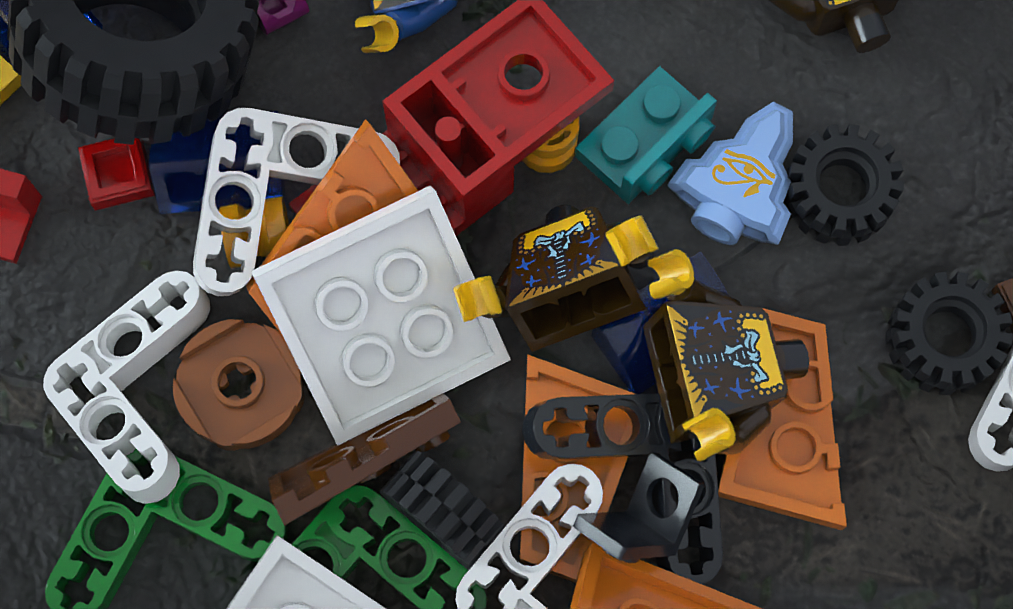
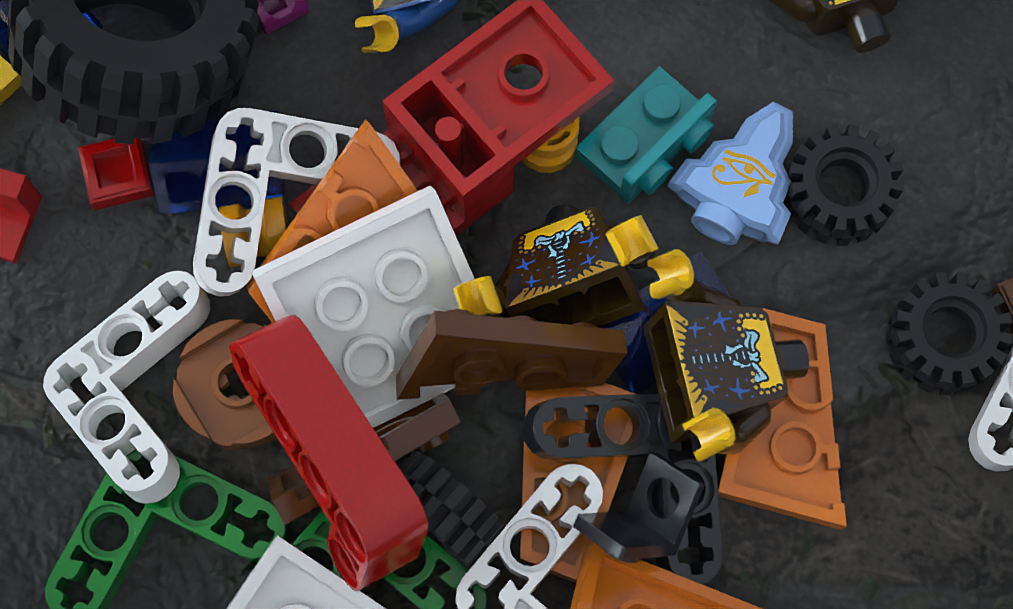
none -> red beam [230,314,428,592]
none -> reddish brown wing [395,309,628,400]

